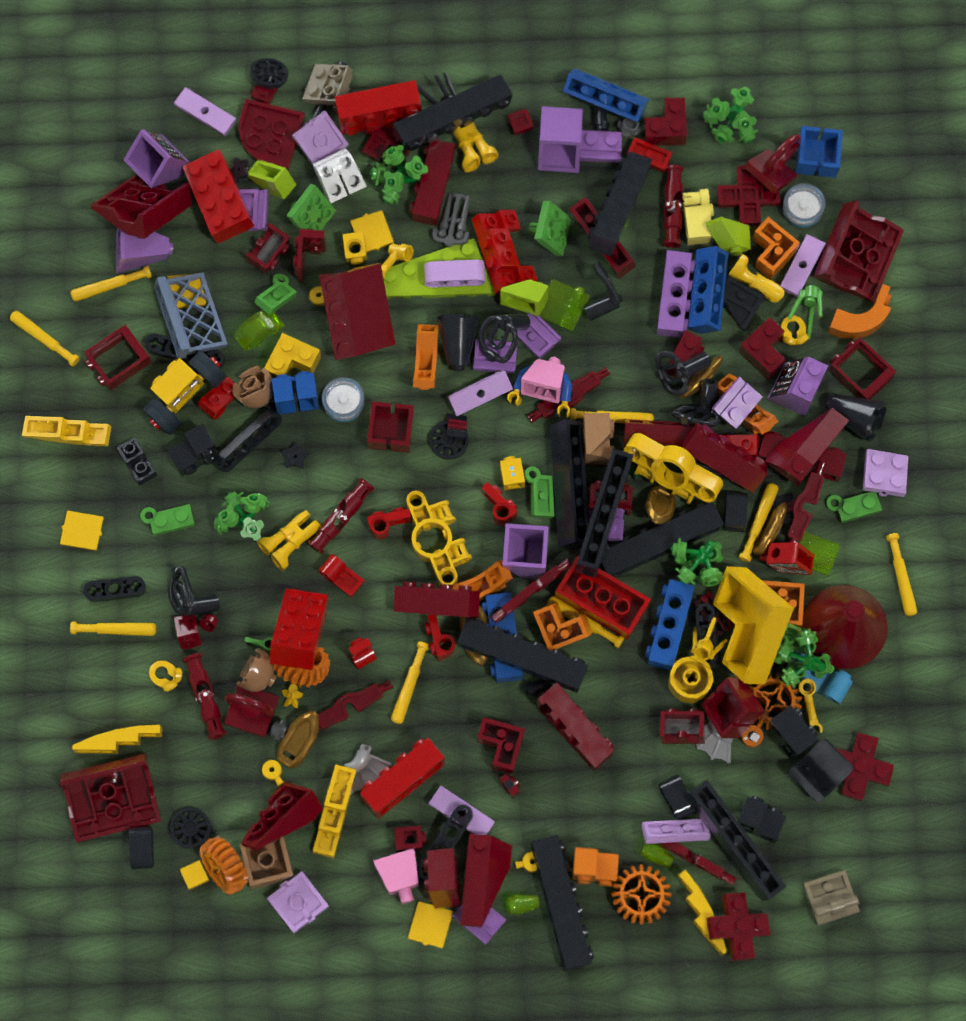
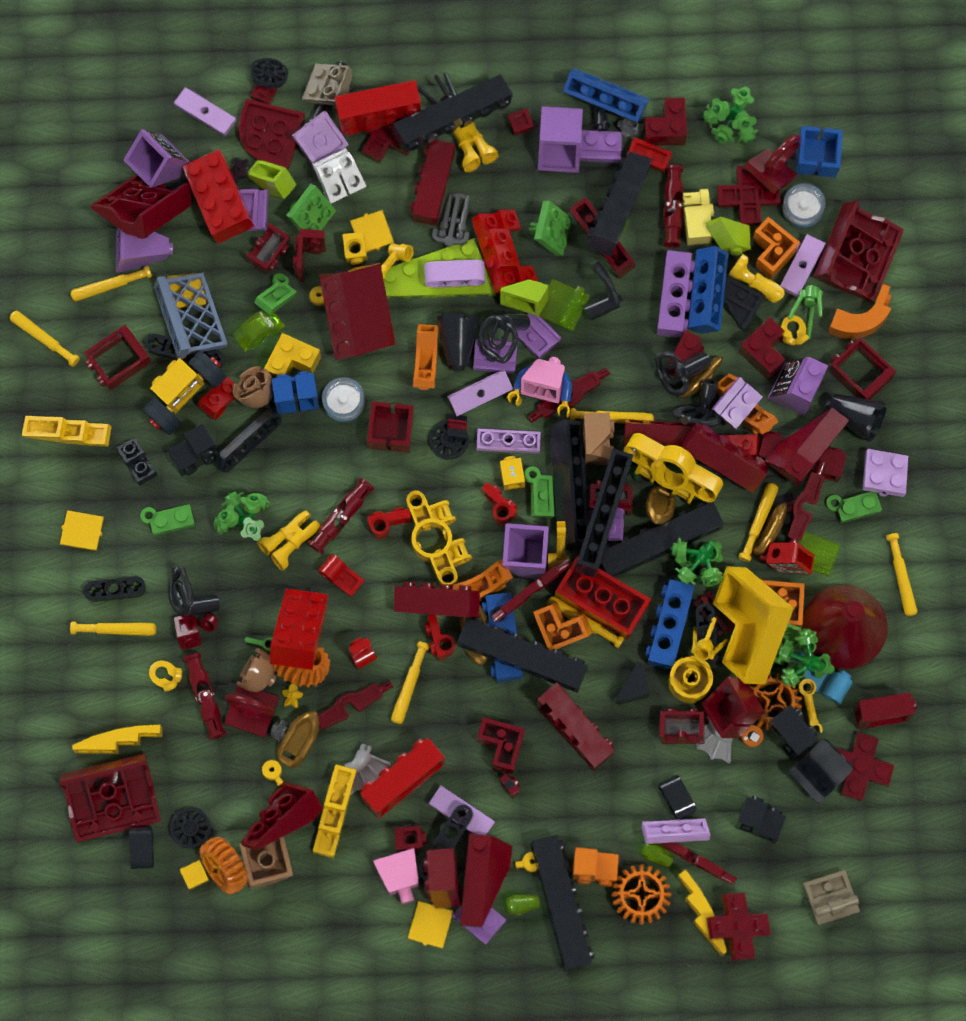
lavender plate [267,871,329,934] -> none
black plate [282,443,309,469] -> none
bright green plant [370,145,428,205] -> none
black pin [524,679,553,698] -> none
black brick [684,780,786,901] -> none
black beam [724,492,748,533] -> none
none -> lavender tile [477,429,541,454]
none -> yellow brick [548,521,569,570]
none -> black slope [615,662,650,705]
none -> dark red window [854,692,917,730]

